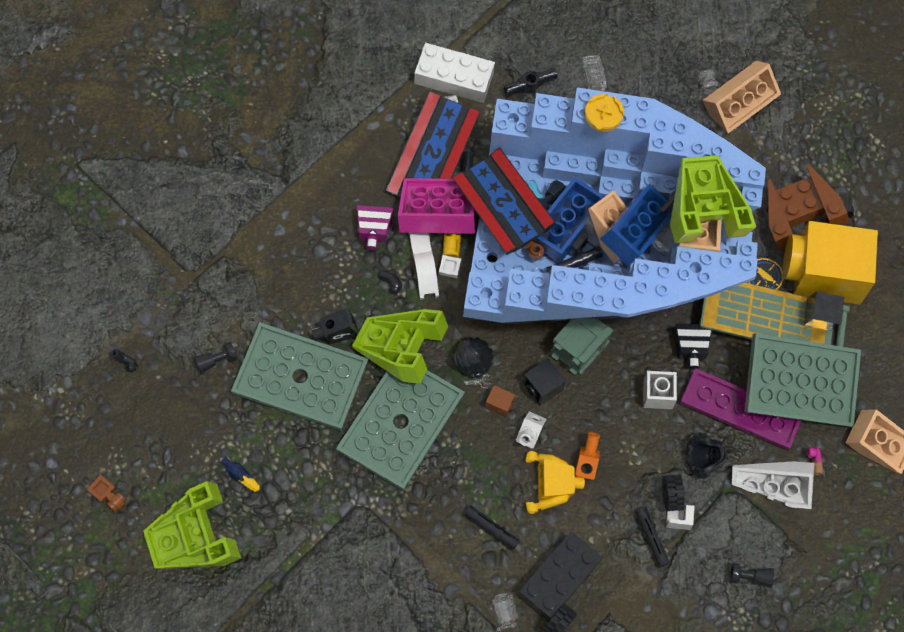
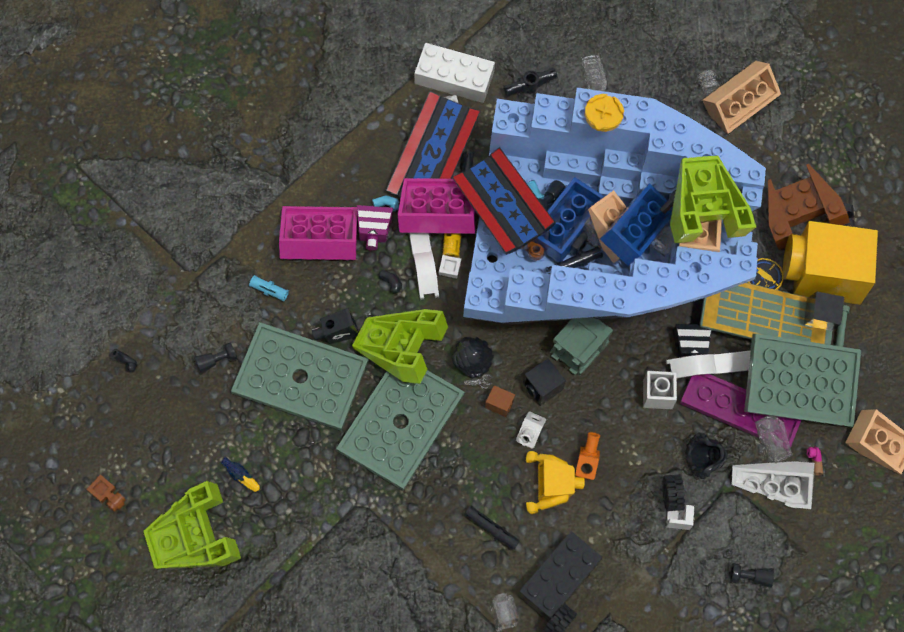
black pin [635,507,670,568] -> none
none -> medium azure pin [249,275,289,302]
none -> dark pink slope [279,206,357,260]
none -> medium azure arm [372,196,399,211]
none -> white piece [666,351,751,379]
none -> clear slope [755,415,792,464]

